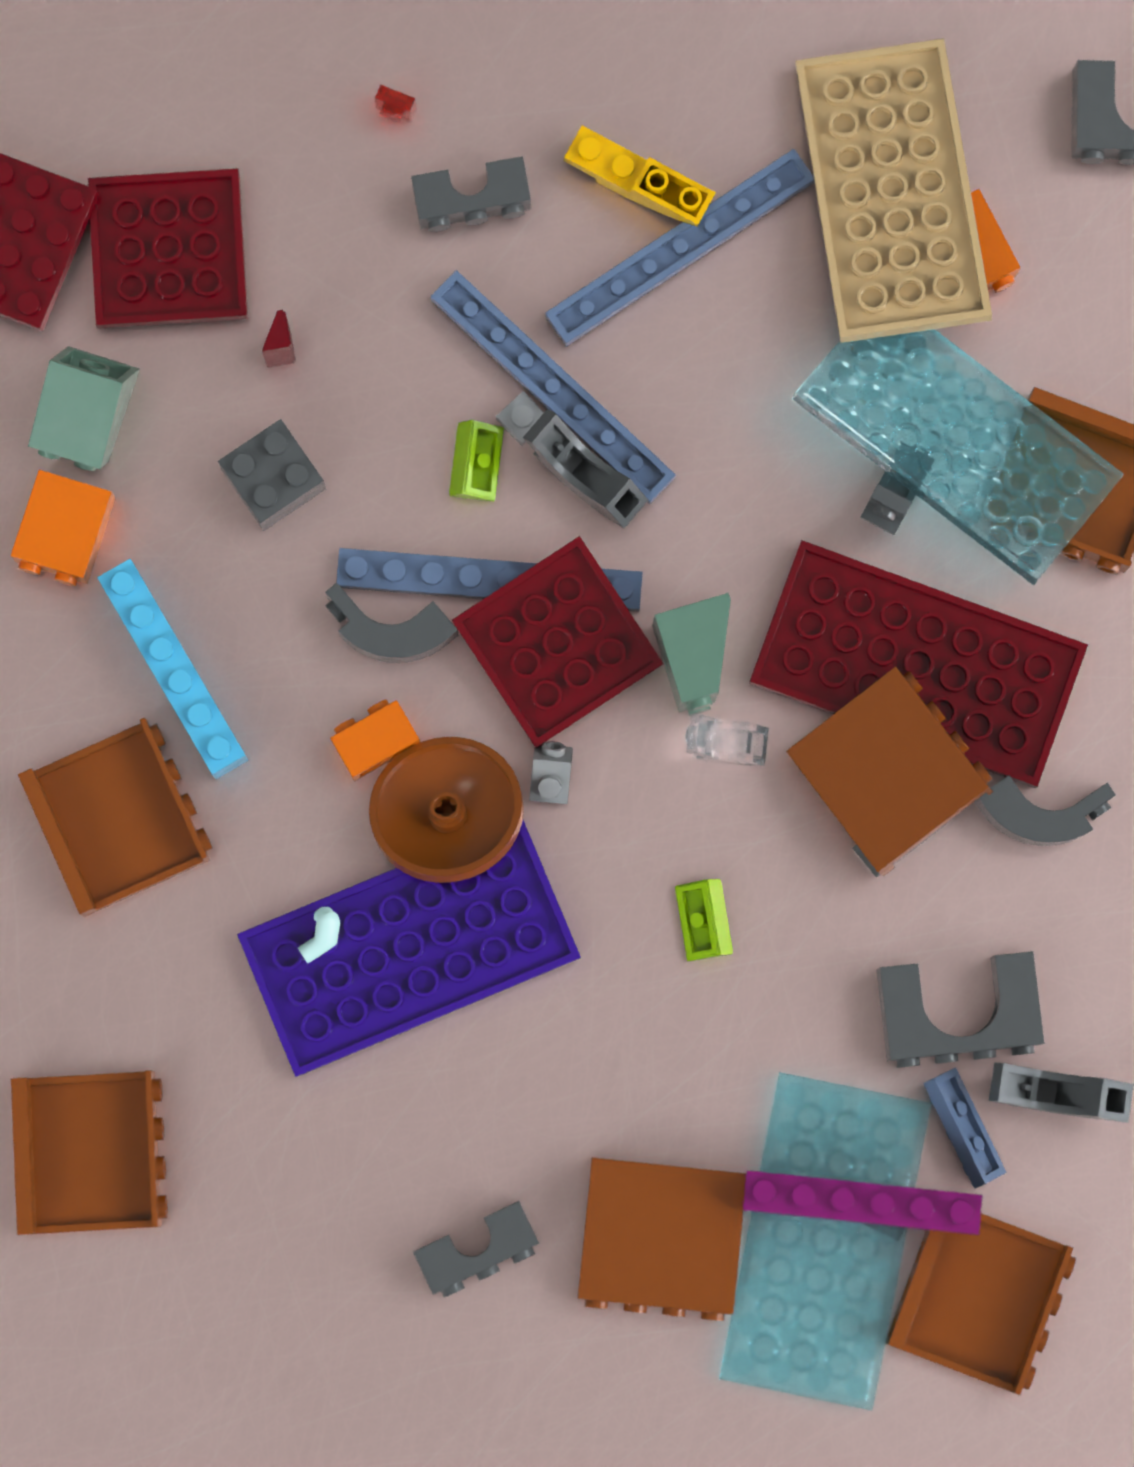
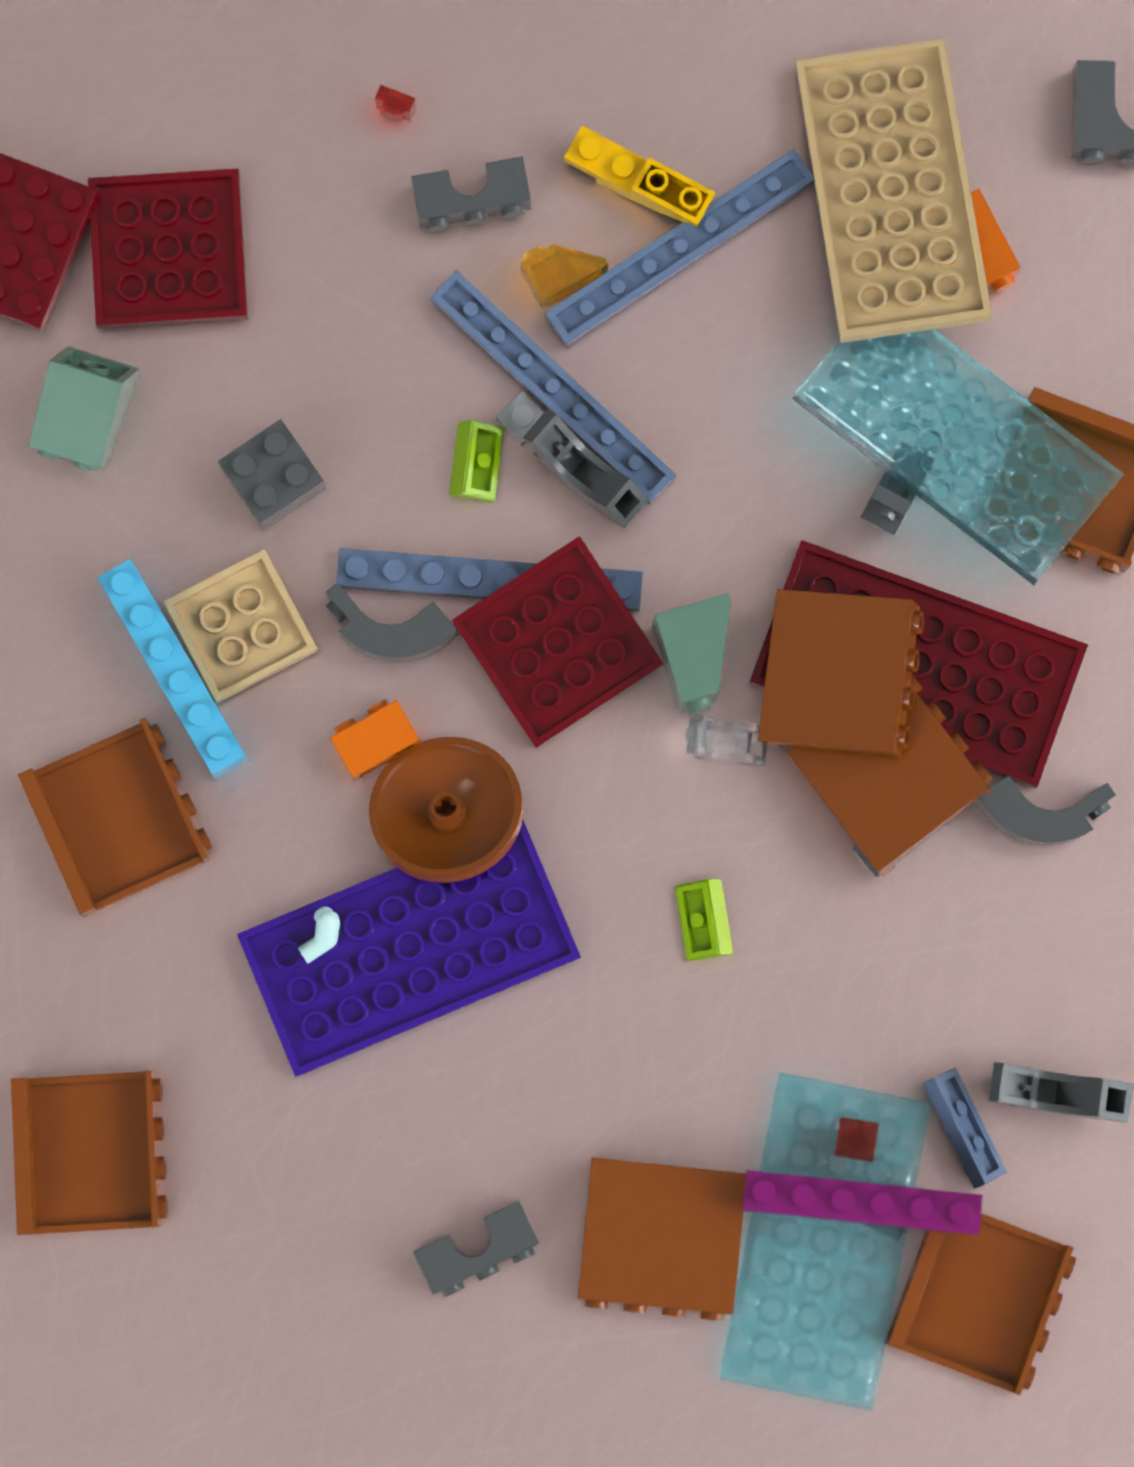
orange brick [10,470,116,587] -> none
dark red slope [262,309,296,367] -> none
light grey bracket [529,741,573,804] -> none
dark grey arch [876,951,1044,1068] -> none
none -> tan plate [163,549,319,704]
none -> clear yellow slope [520,244,608,310]
none -> dark orange panel [758,589,924,759]
none -> clear red plate [834,1117,879,1162]

